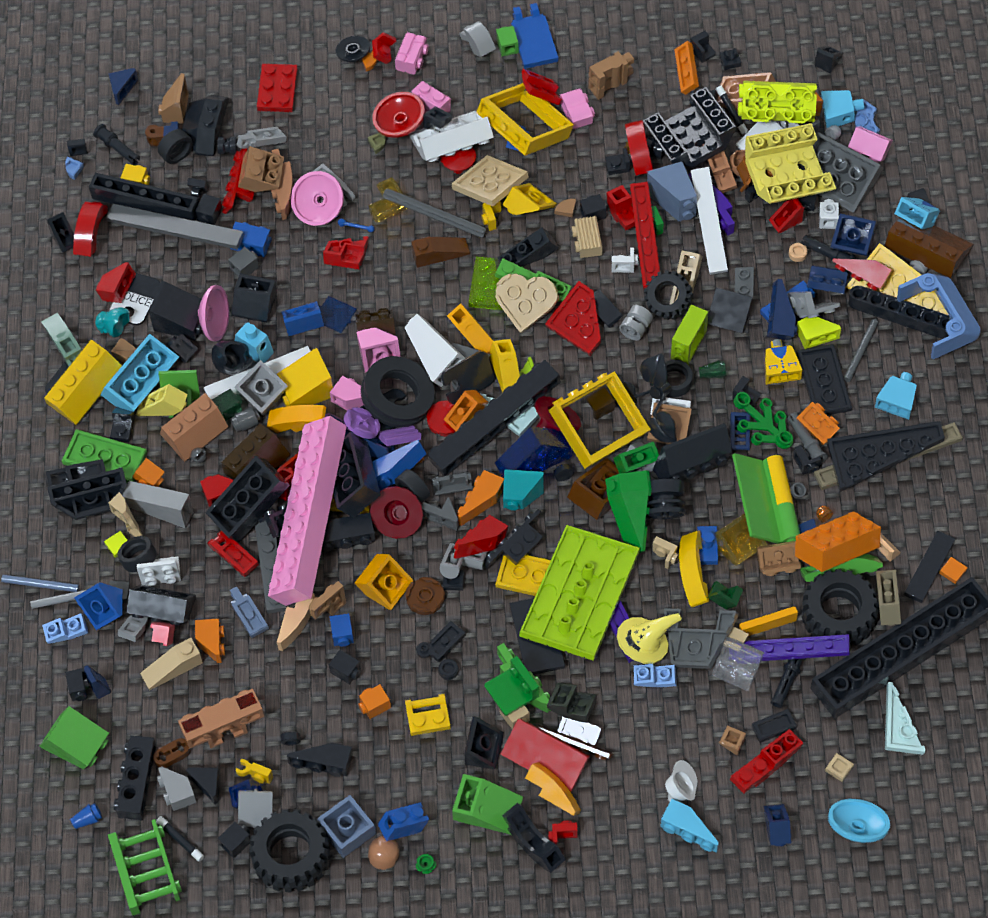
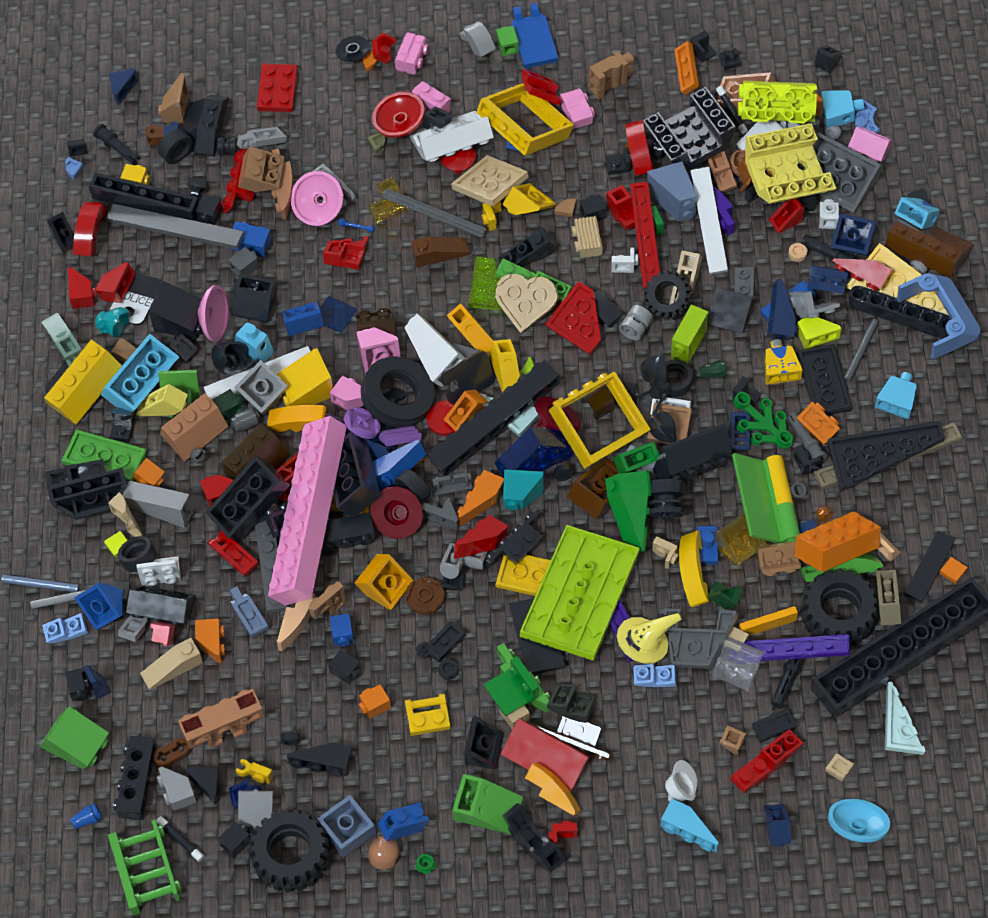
none -> red slope [68,268,97,309]

